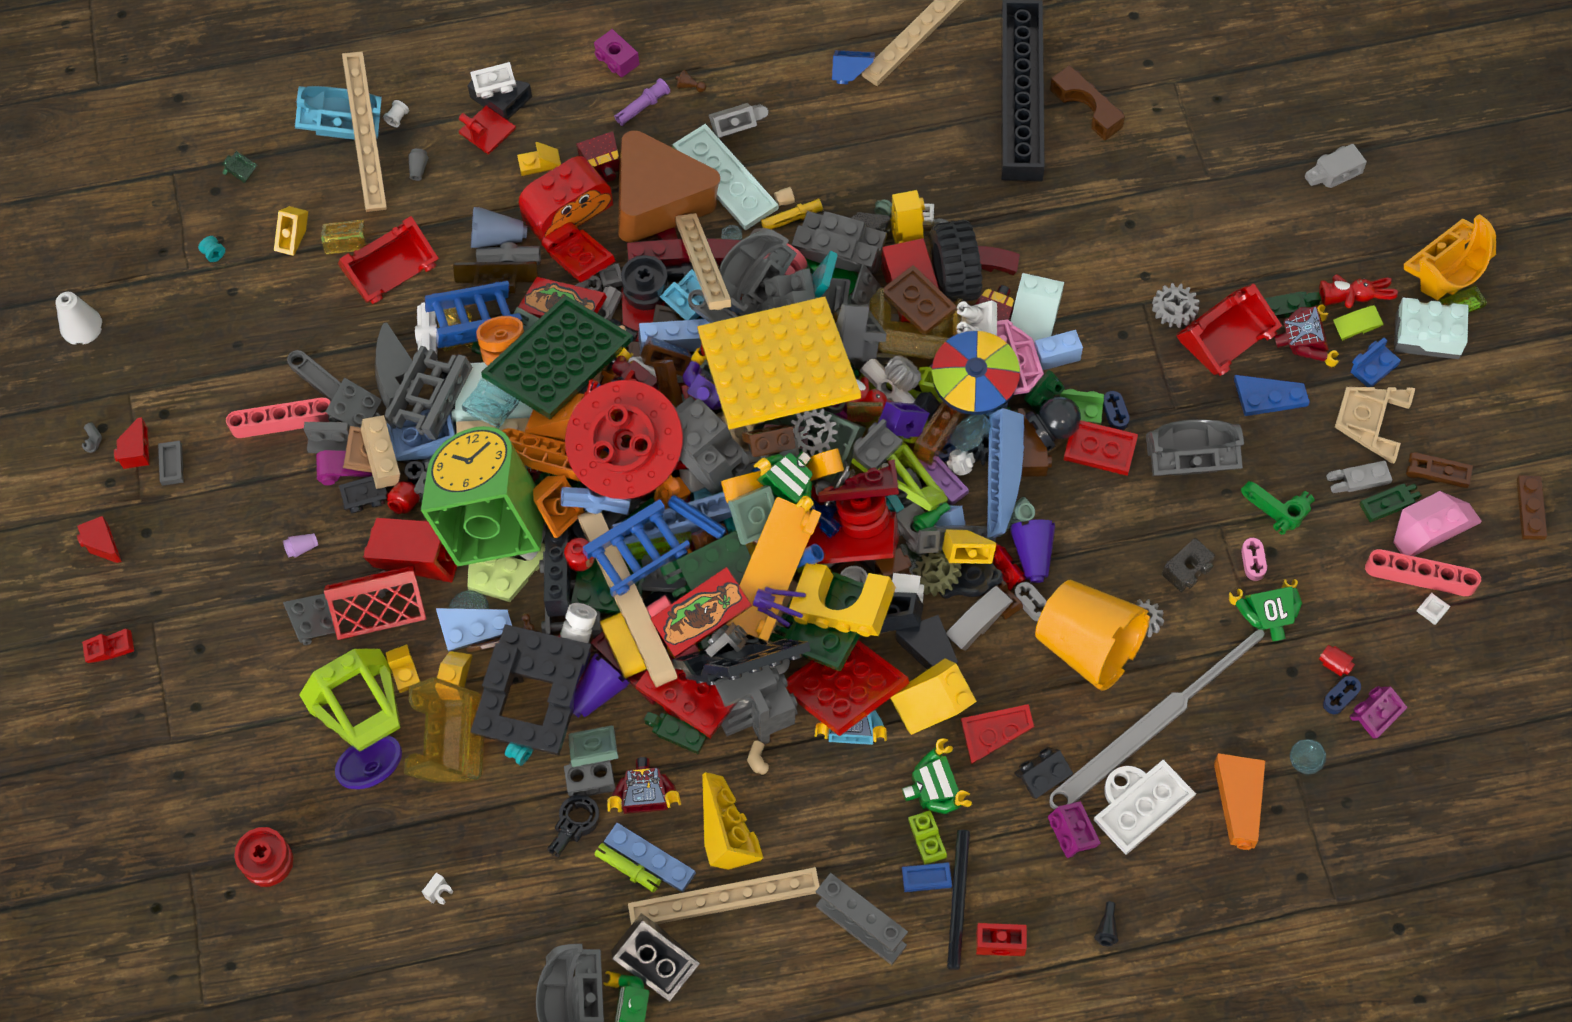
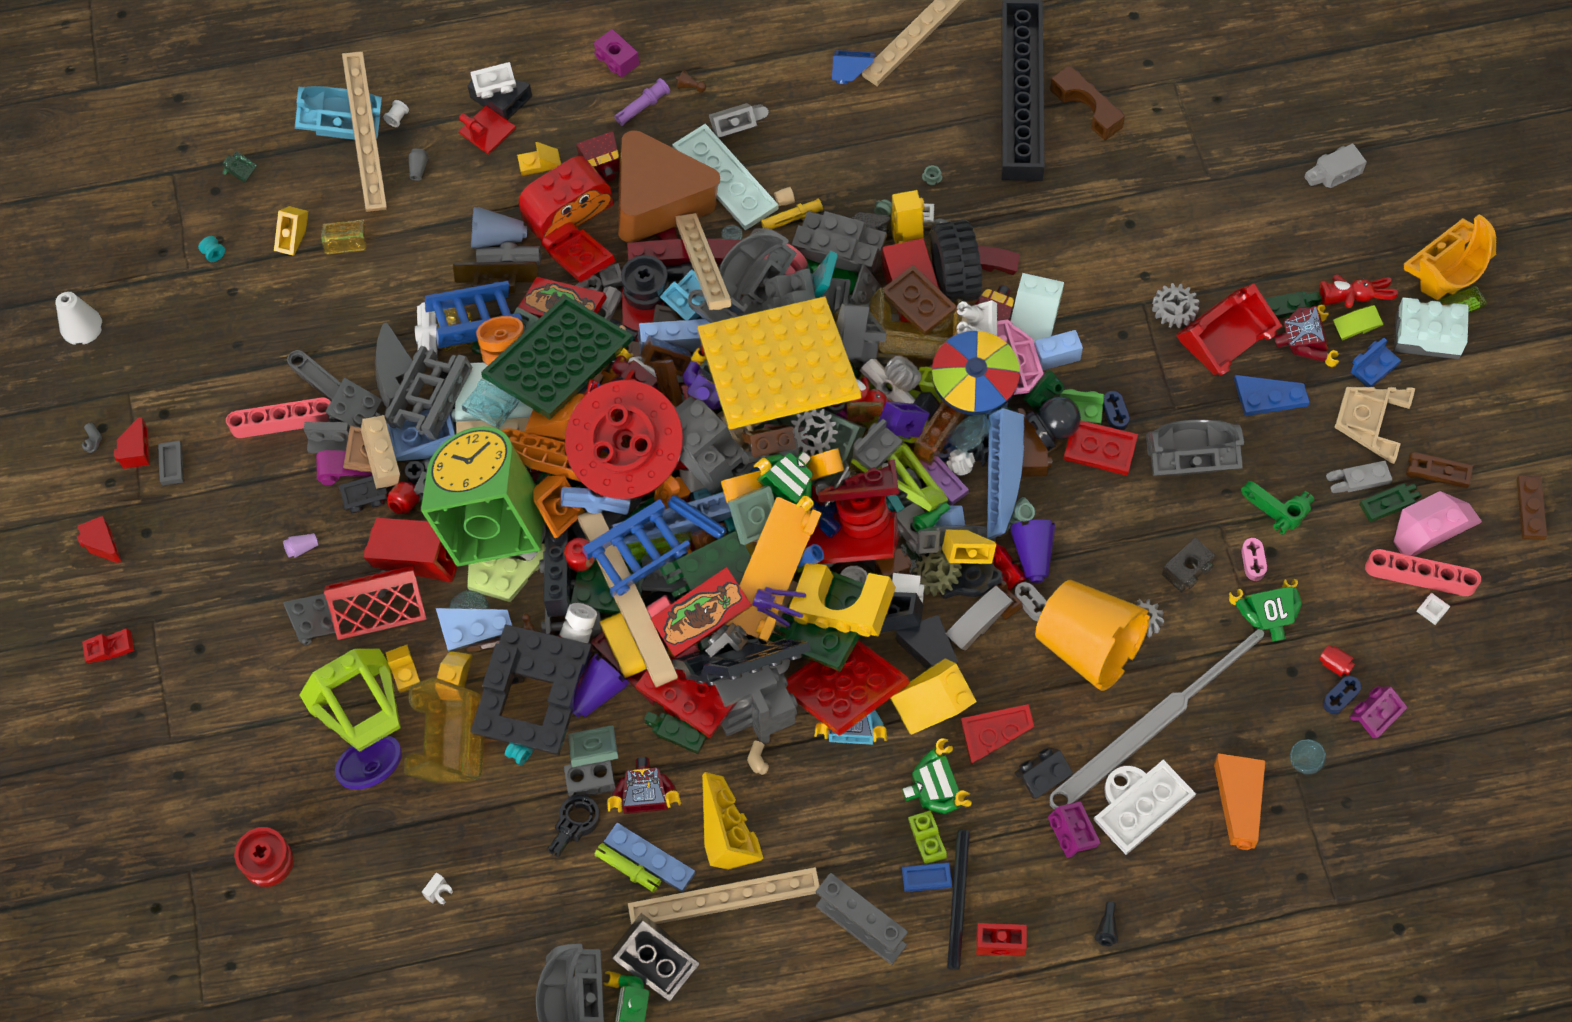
red windscreen [338,216,439,305] -> none
none -> sand green plate [922,165,942,185]

